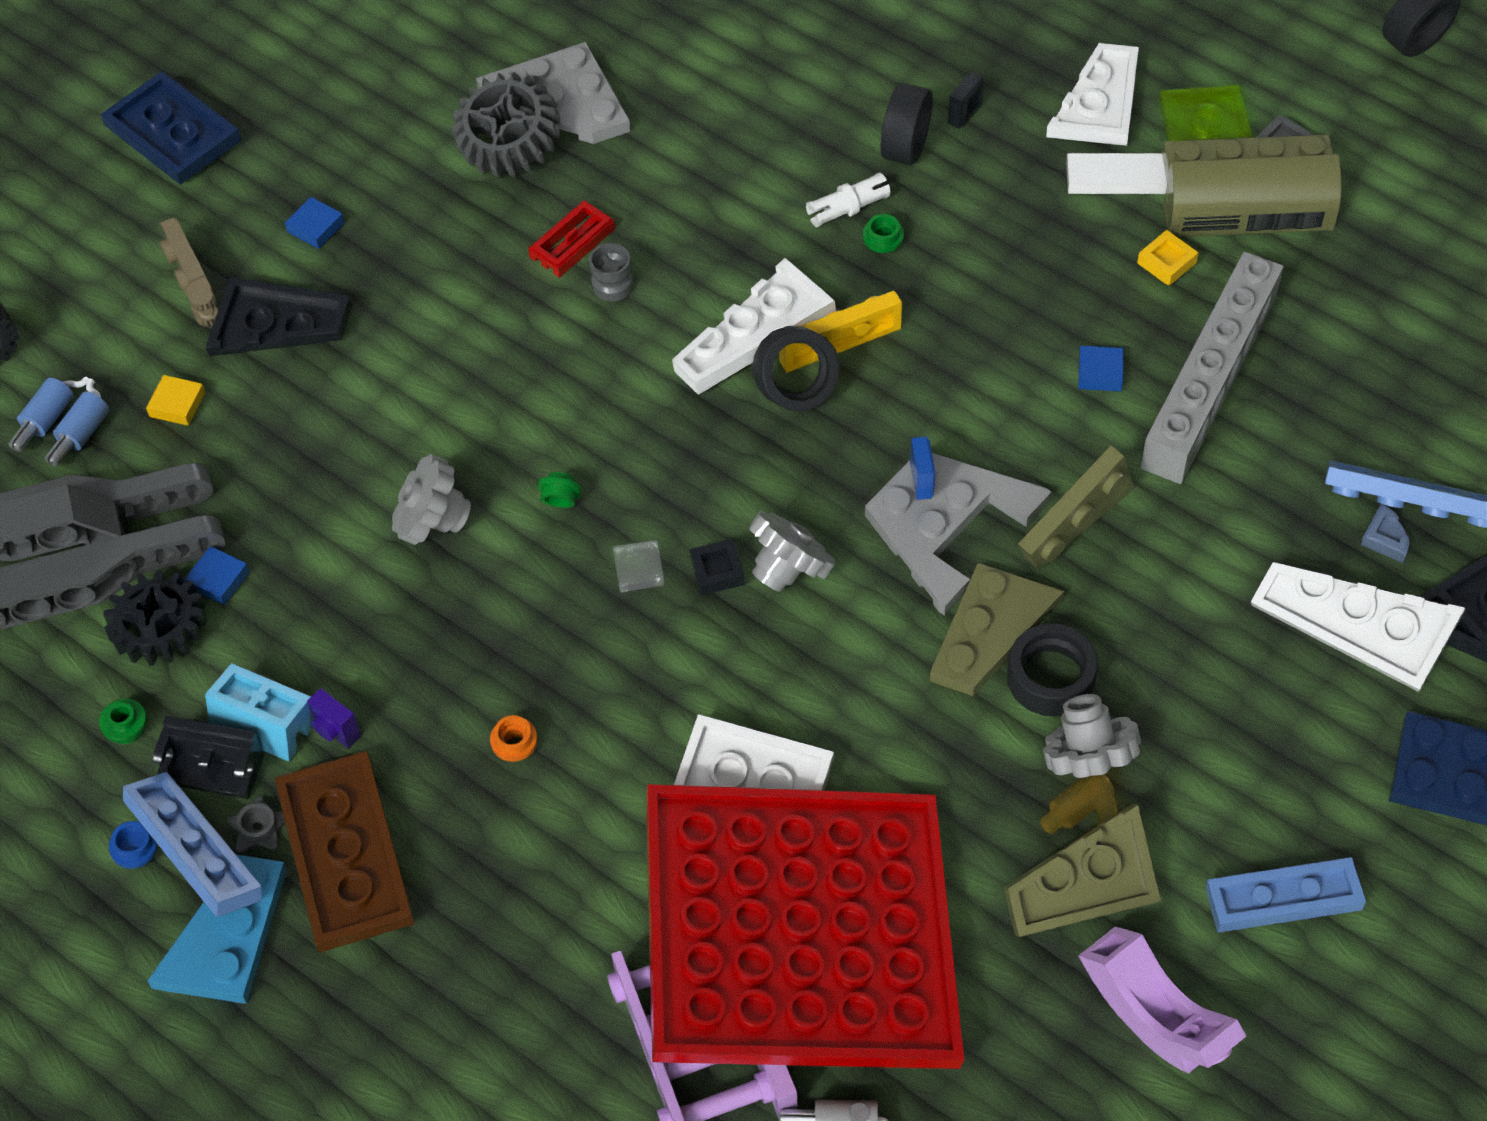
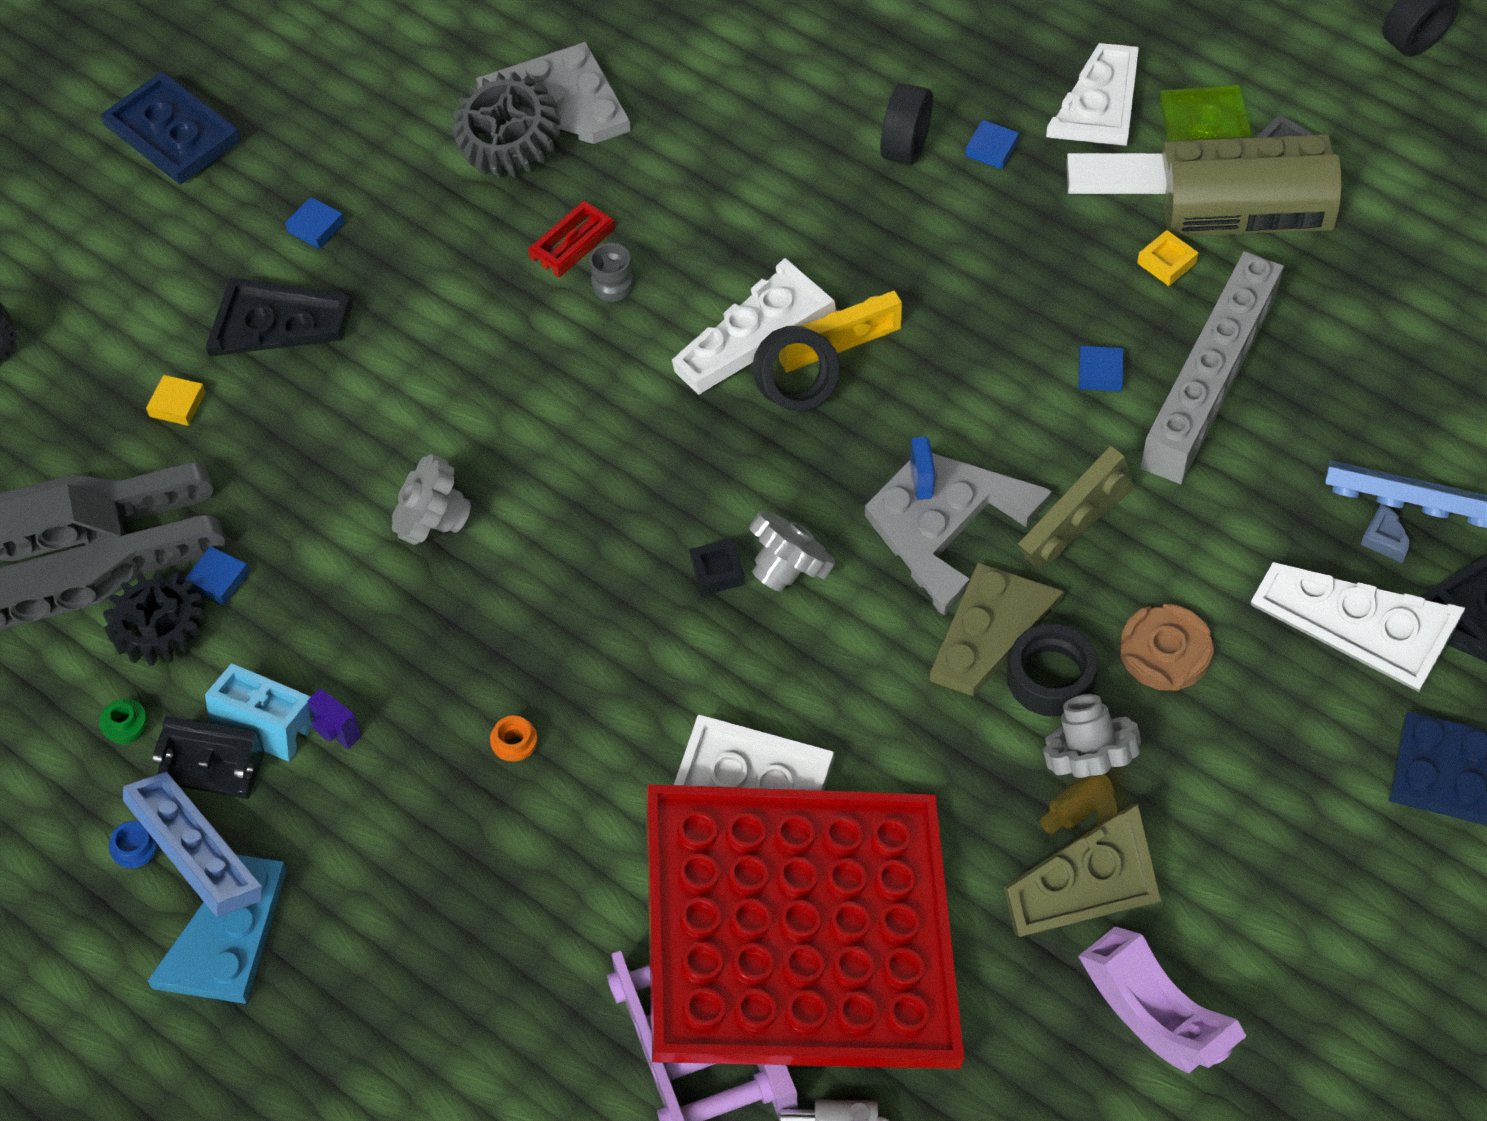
medium blue piece [8,377,110,467] -> none
dark tan hinge [159,217,219,328] -> none
dark grey plate [227,797,286,853] -> none
reddish brown plate [274,751,415,953] -> none
green plate [537,472,582,508] -> none
clear tile [613,540,664,592] -> none
white pin [806,172,890,227] -> none
green plate [863,214,904,253] -> none
black tile [948,71,984,129] -> none
medium blue plate [1205,857,1366,933] -> none
none -> blue tile [965,120,1019,169]
none -> medium nougat tile [1120,604,1214,691]

